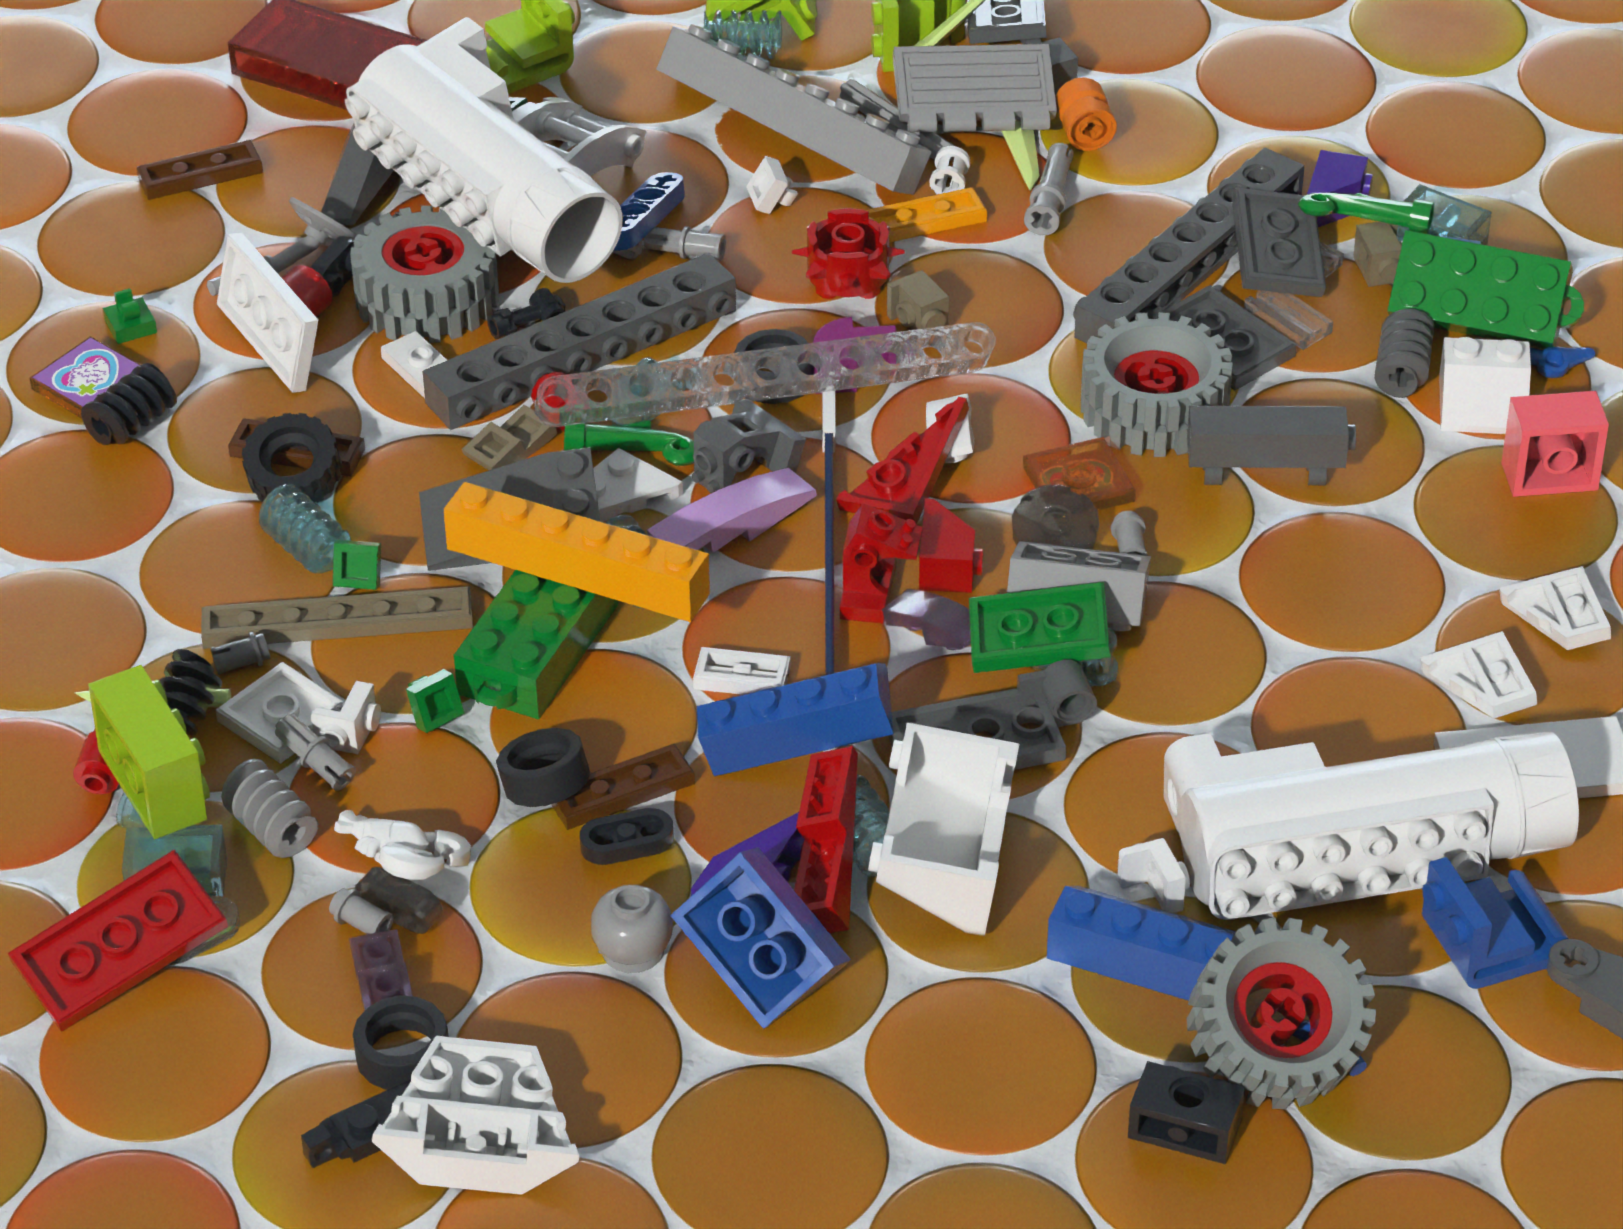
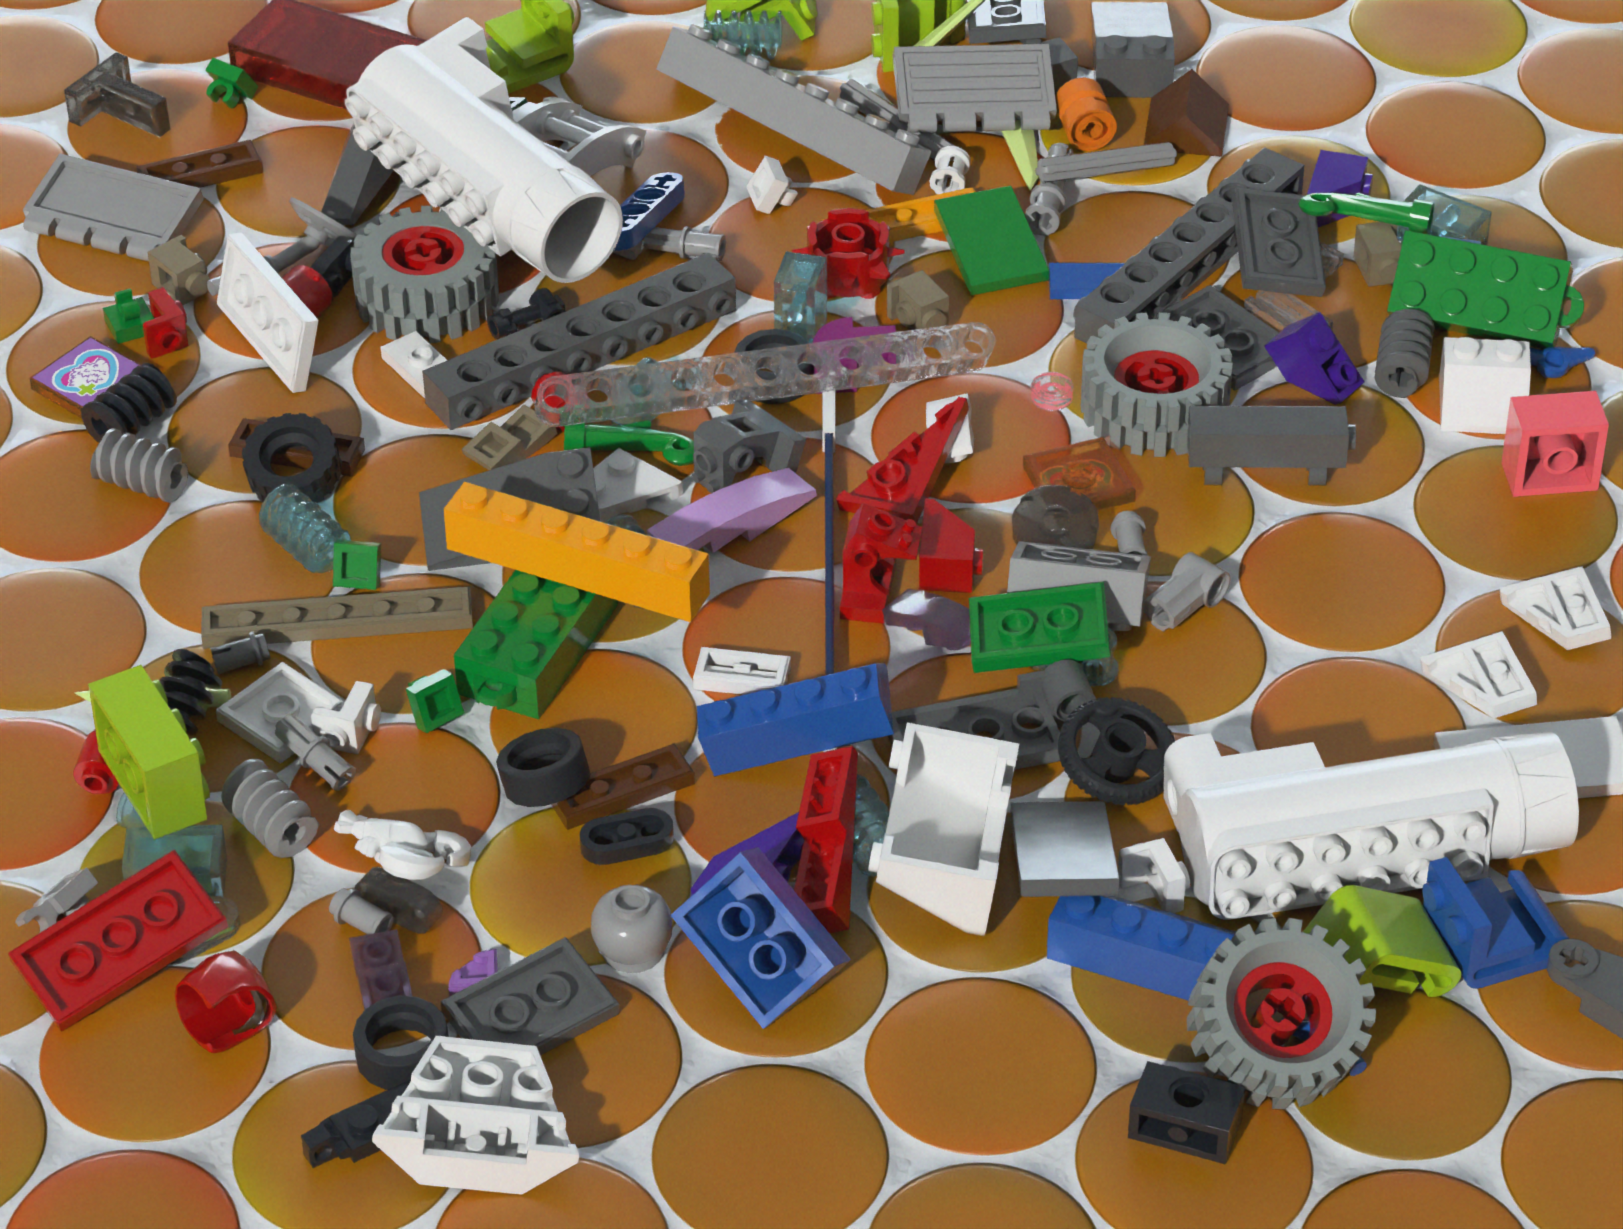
none -> light grey plate [15,868,98,933]
none -> light grey hinge [23,154,204,262]
none -> clear smoke bracket [64,52,171,137]
none -> light grey piece [90,428,188,503]
none -> red bracket [143,287,189,359]
none -> dark tan brick [147,235,210,305]
none -> red piece [175,950,277,1053]
none -> green tile [205,57,259,109]
none -> dark grey tile [441,937,620,1056]
none -> medium lavender tile [448,949,498,997]
none -> clear light blue brick [774,251,827,351]
none -> green tile [934,185,1049,295]
none -> tile [1010,801,1119,897]
none -> clear tile [1031,372,1074,411]
none -> light grey axle [1035,142,1177,182]
none -> blue tile [1049,263,1125,299]
none -> black wheel [1058,697,1175,805]
none -> dark grey slope [1091,2,1175,98]
none -> light grey piece [1143,552,1231,632]
none -> reddish brown slope [1144,69,1229,157]
none -> dark purple slope [1264,312,1365,405]
none -> lime piece [1303,885,1461,997]

